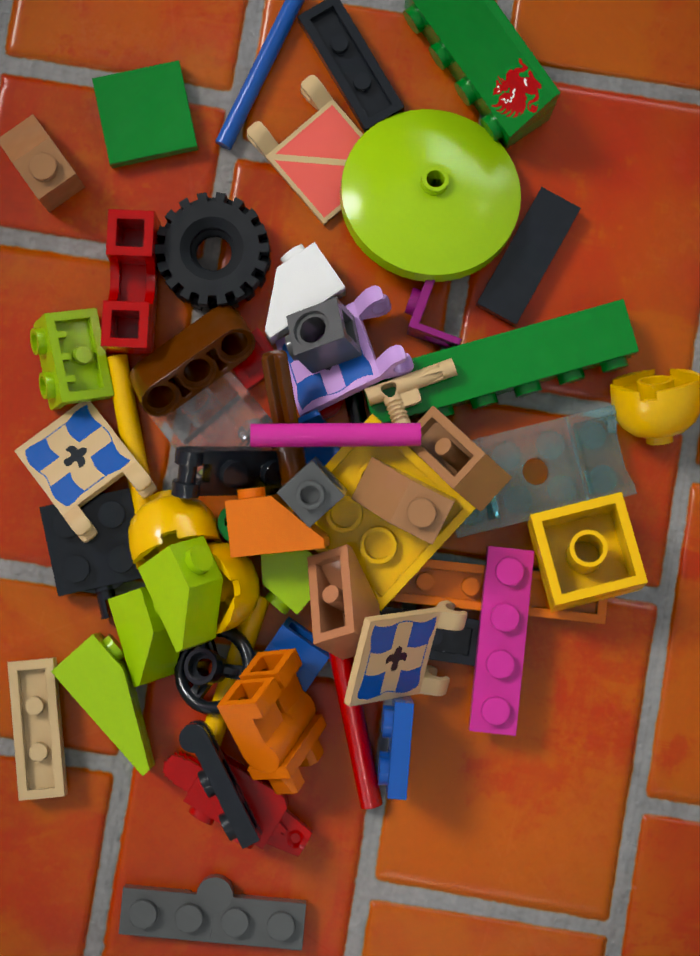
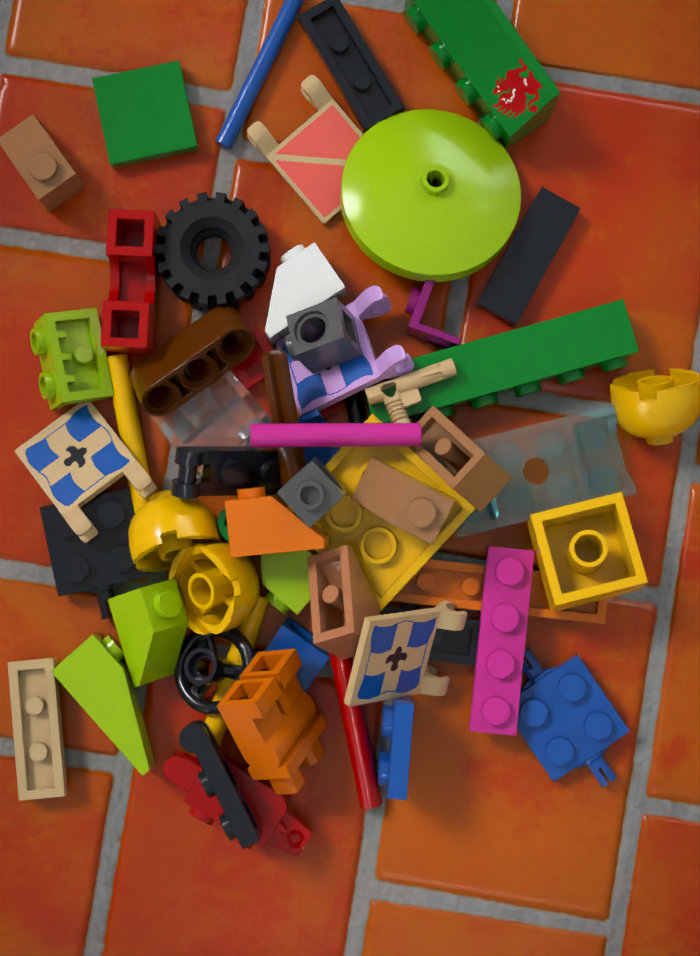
dark grey hinge [119,874,307,950] -> none
lime slope [138,536,223,653] -> none
none -> blue plate [517,647,630,787]

